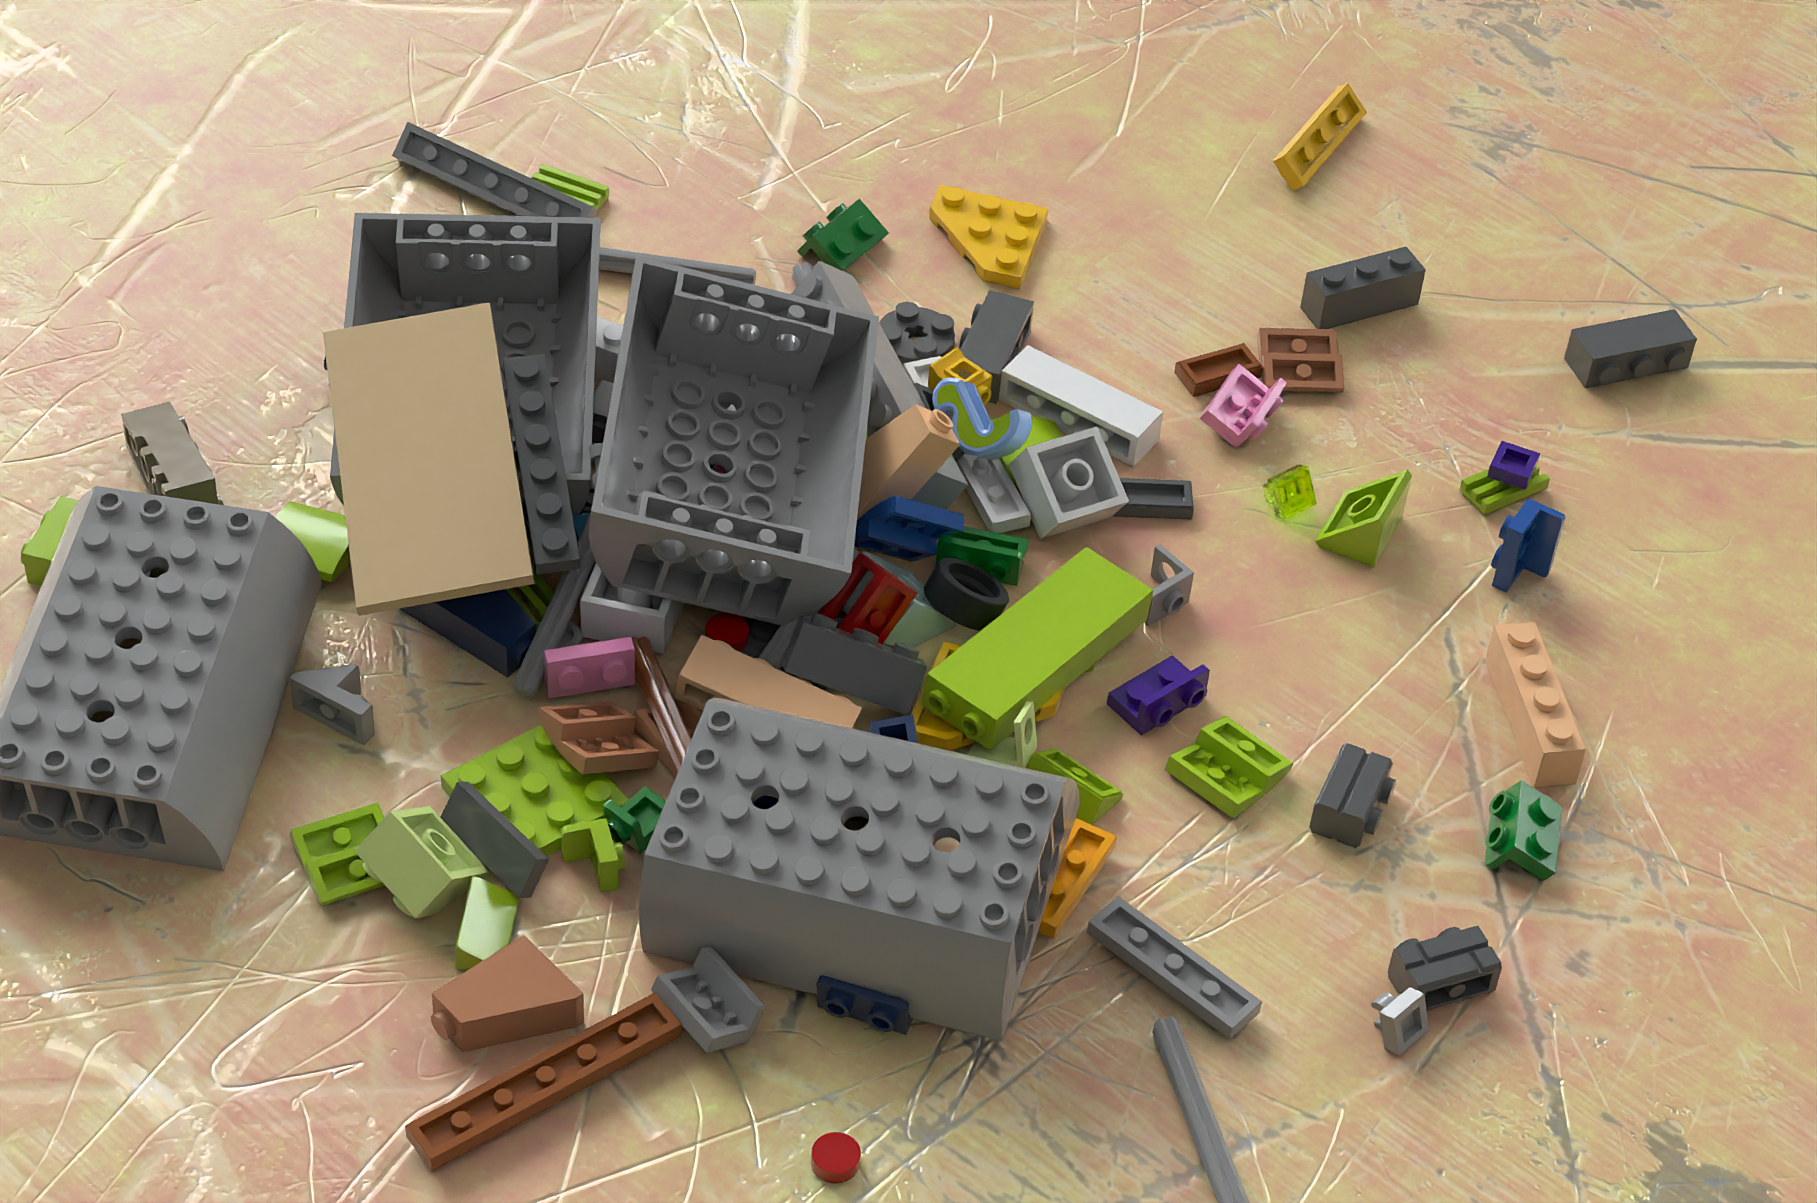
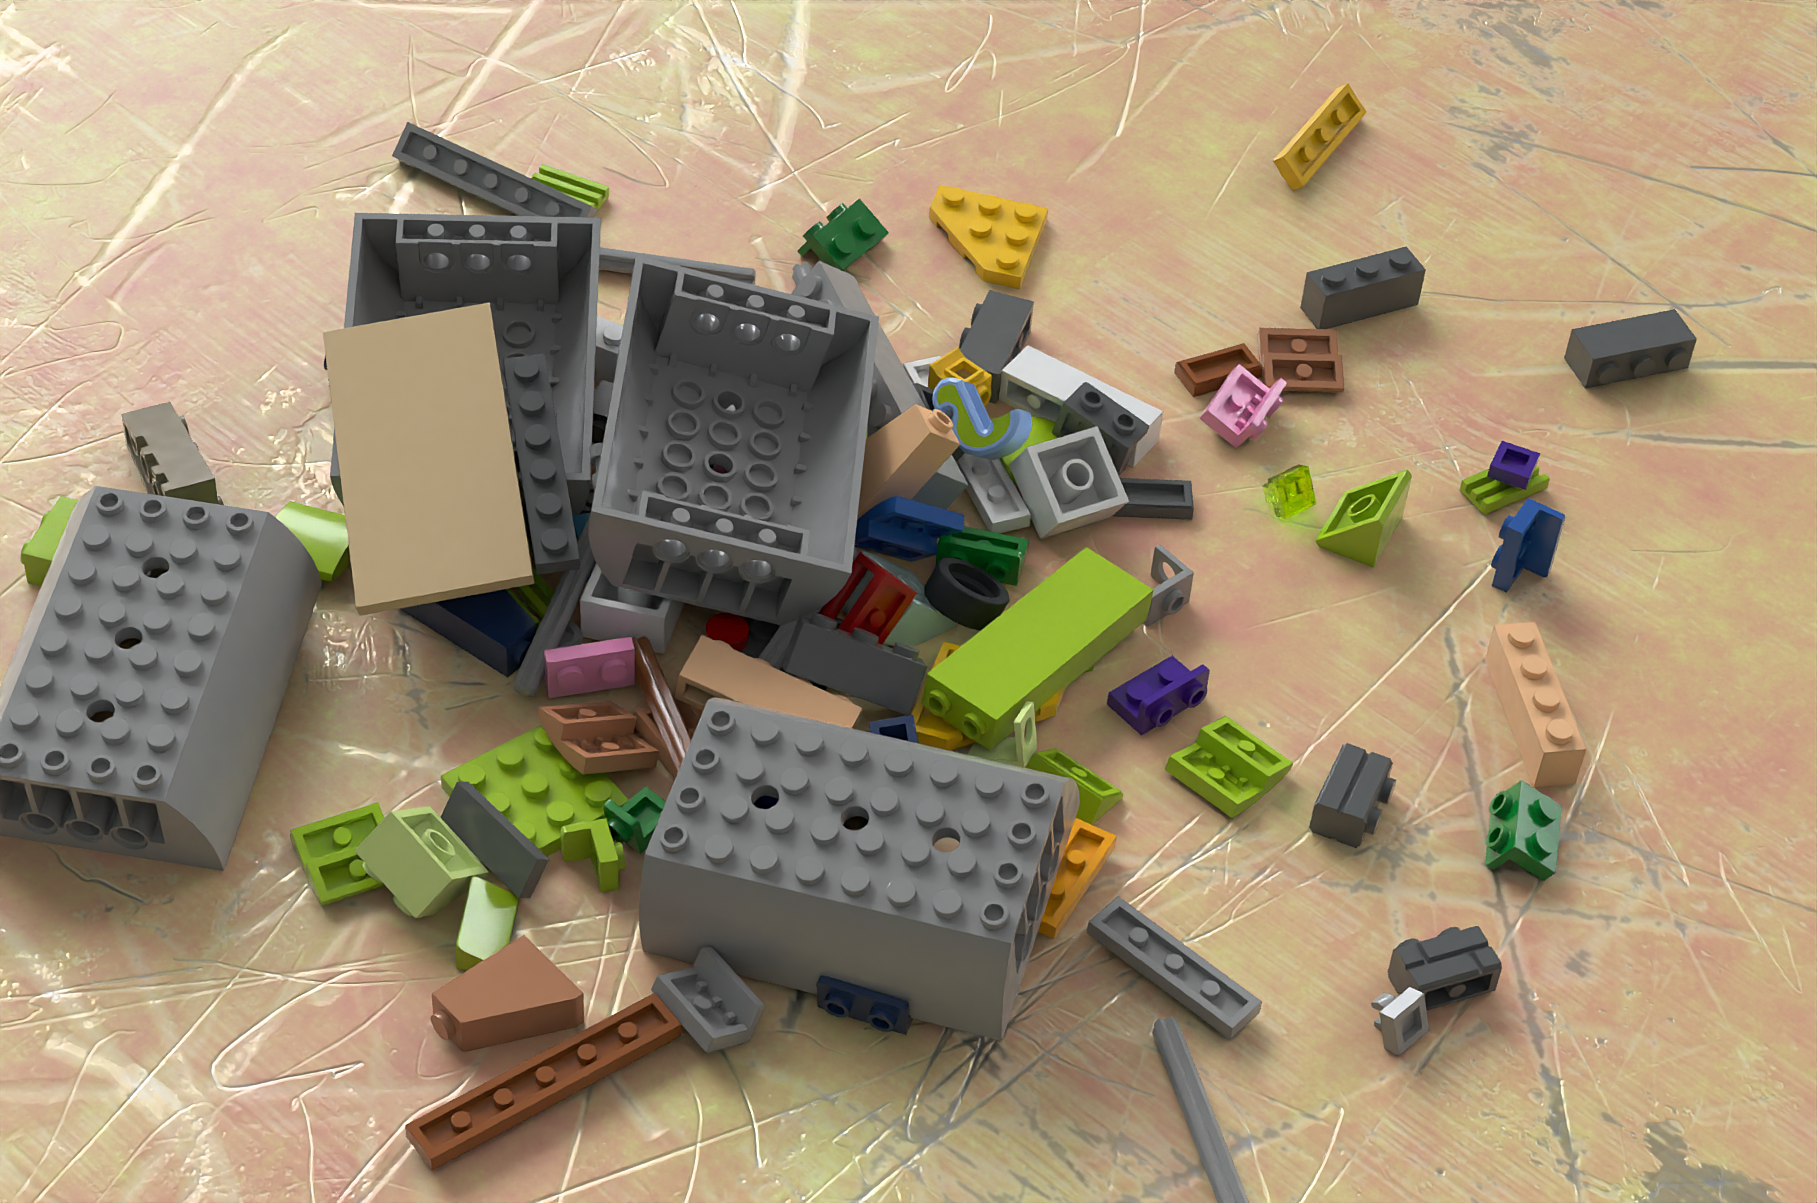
light grey slope [290,665,375,745] -> none
red tile [811,1132,861,1183] -> none
dark grey plate [879,302,955,365] -> none
none -> dark grey bracket [1052,382,1149,476]

